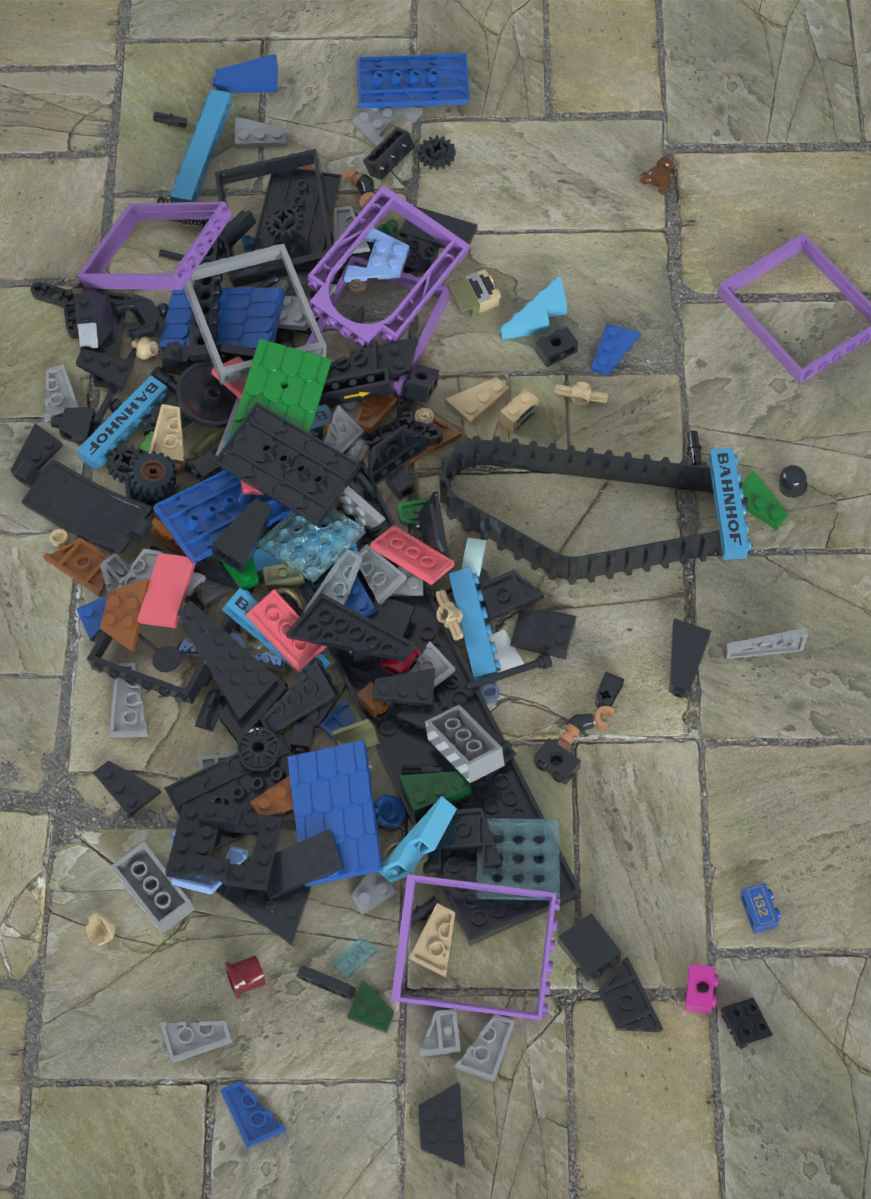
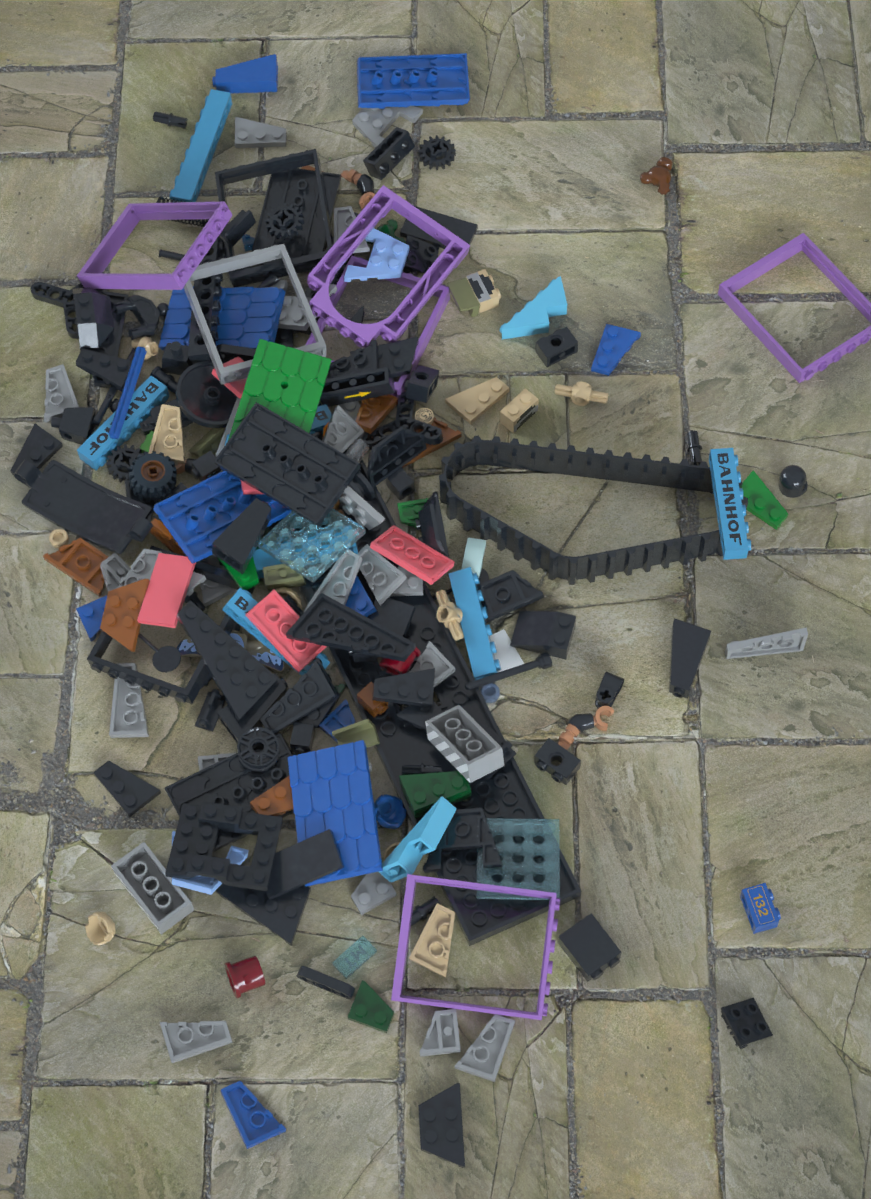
tan tile [348,279,366,293] -> none
black wing [598,957,663,1032] -> none
dark pink brick [685,964,718,1013] -> none
none -> blue axle [109,346,147,439]

